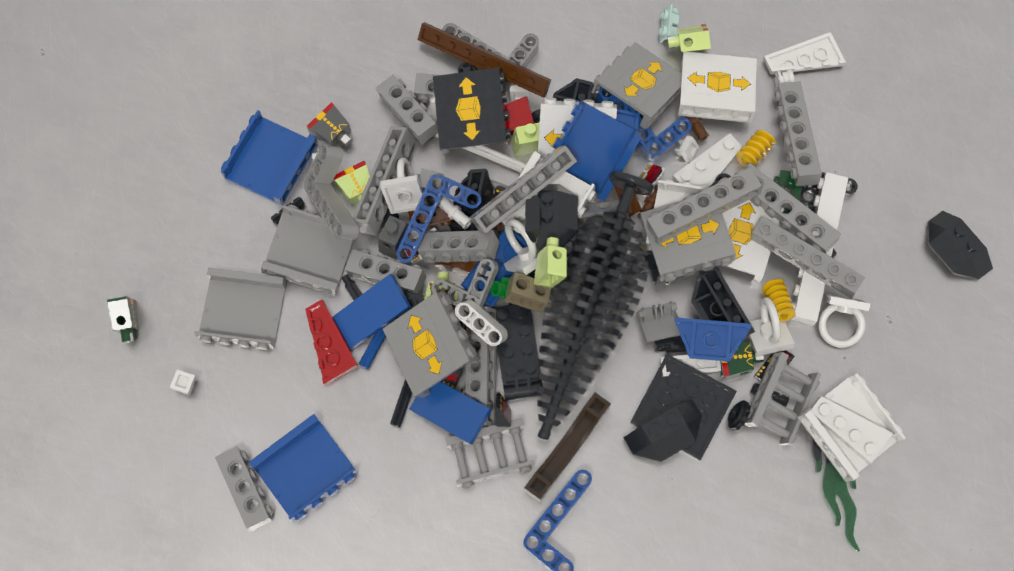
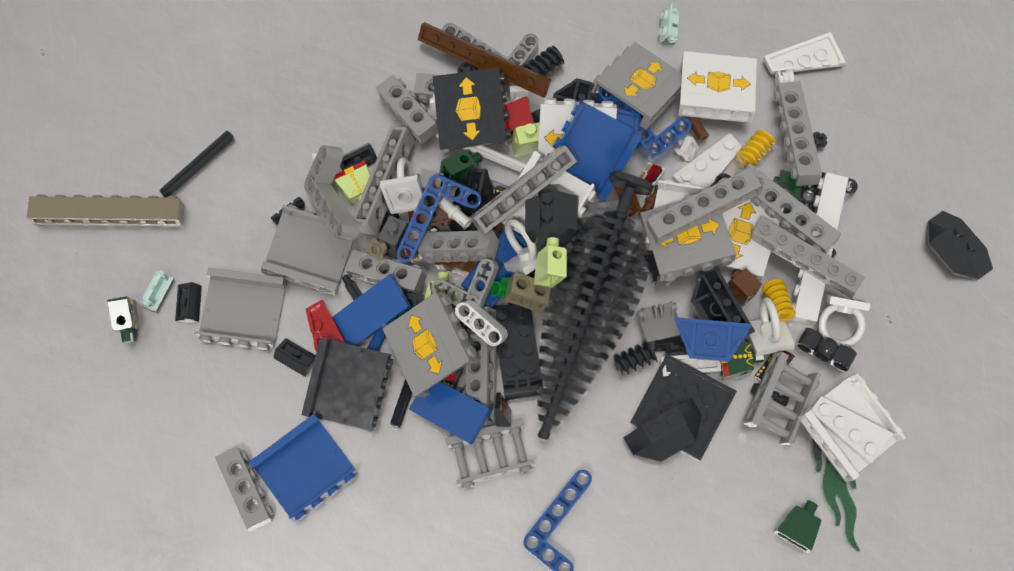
white tile [170,370,197,395] -> none
blue panel [221,110,318,206] -> none
dark grey torso [307,102,353,147] -> none
dark brown arch [524,392,611,503] -> none
yellowish green torso [667,24,711,52] -> none
black gear [728,400,751,430] -> none
none -> dark tan brick [27,194,184,226]
none -> light aqua hinge [139,270,174,312]
none -> black axle [159,130,234,198]
none -> black slope [175,282,202,322]
none -> black slope [273,338,316,376]
none -> black panel [301,338,393,432]
none -> black slope [340,143,377,171]
none -> dark tan plate [368,238,387,260]
none -> dark green torso [439,150,482,191]
none -> black piece [523,45,565,77]
none -> black piece [613,341,658,378]
none -> reddish brown brick [727,268,762,307]
none -> dark green torso [773,500,822,553]
none -> black piece [796,328,857,372]
none -> black plate [813,132,828,150]

